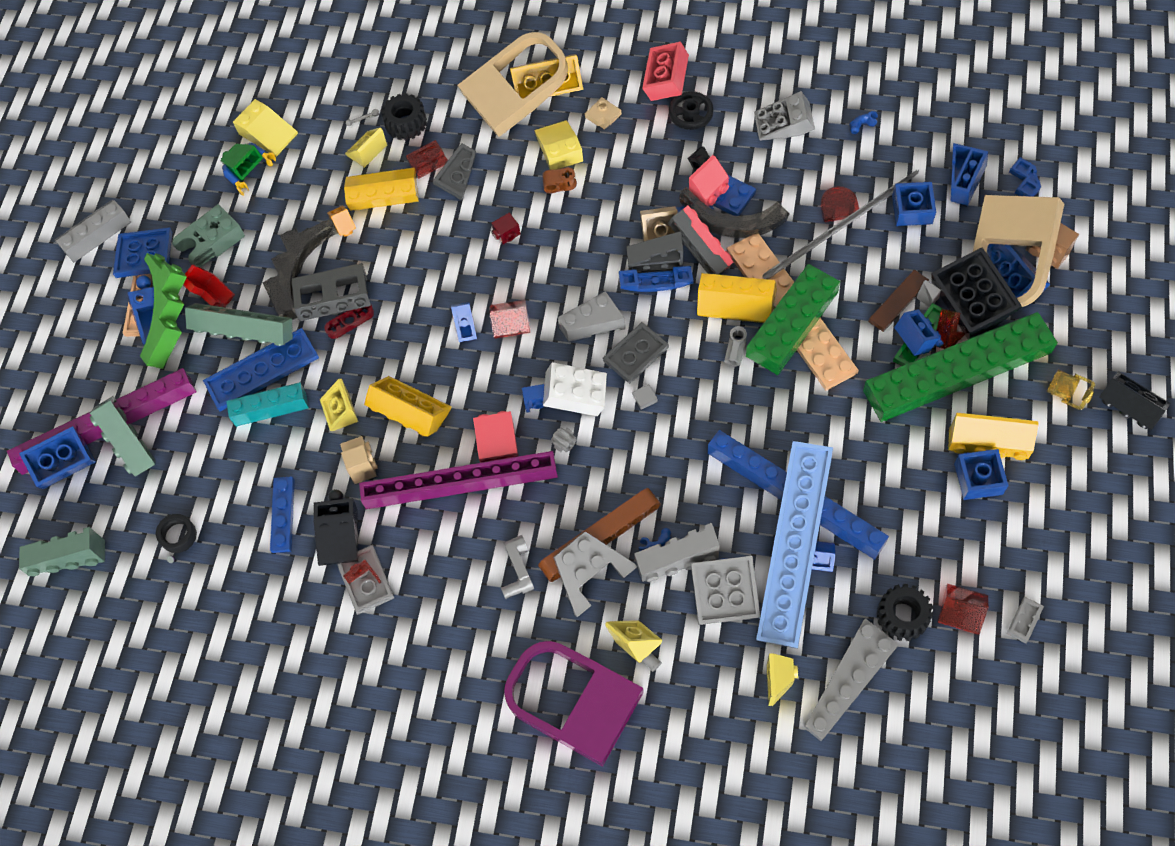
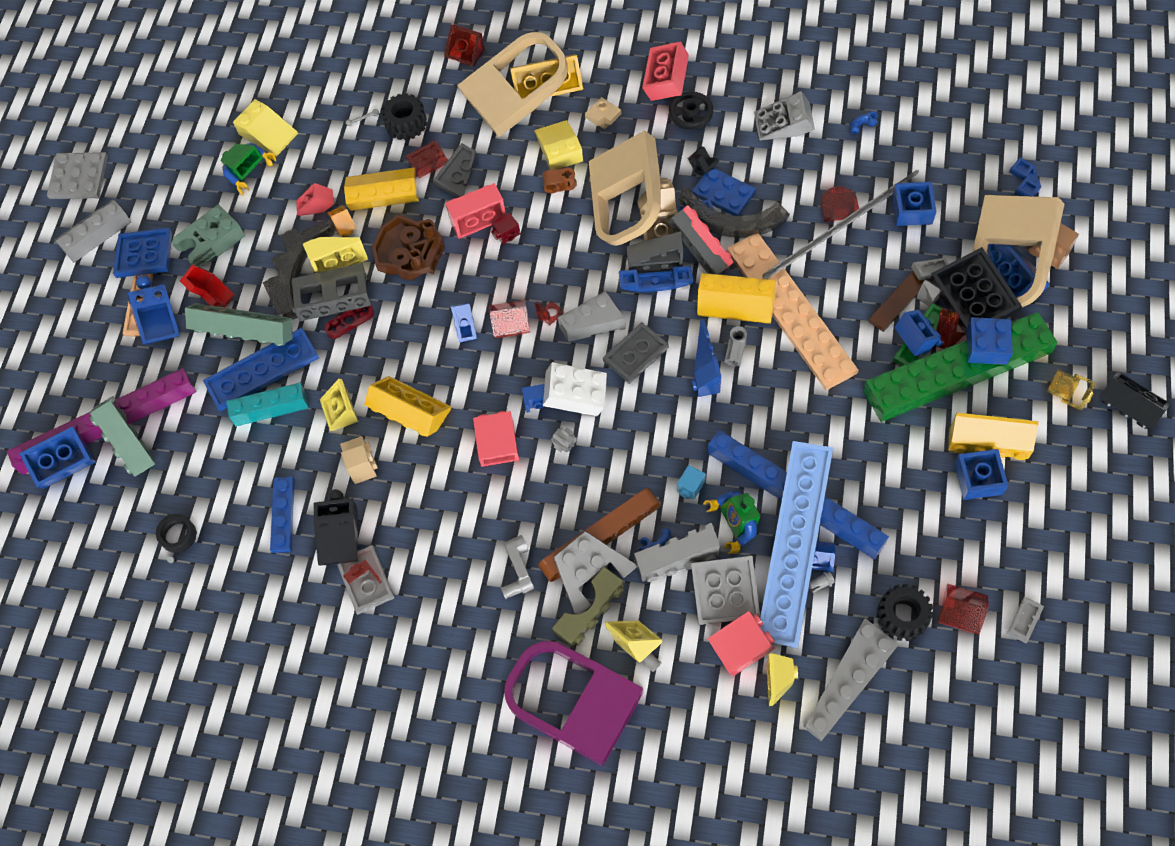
sand green wedge [19,527,105,576] -> none
bright green arch [140,253,187,369] -> none
light yellow slope [345,128,387,168] -> none
magenta brick [359,451,558,509] -> none
light grey tile [632,384,658,410] -> none
coral slope [689,155,729,210] -> none
green brick [746,264,841,375] -> none
blue wedge [951,143,988,206] -> none
none -> light grey plate [47,152,108,199]
none -> coral slope [296,183,334,216]
none -> light yellow slope [303,237,368,273]
none -> reddish brown brick [372,214,445,281]
none -> clear red slope [444,24,485,66]
none -> coral brick [445,183,506,239]
none -> clear red bracket [535,301,564,326]
none -> olive arch [552,567,624,649]
none -> tan window [589,130,661,246]
none -> tan slope [637,178,676,214]
none -> dark azure brick [677,465,706,500]
none -> blue wedge [691,319,721,397]
none -> torso [703,491,760,554]
none -> coral brick [707,611,775,676]
none -> light grey pin [809,572,835,593]
none -> light grey plate [911,258,949,280]
none -> blue brick [966,317,1013,365]

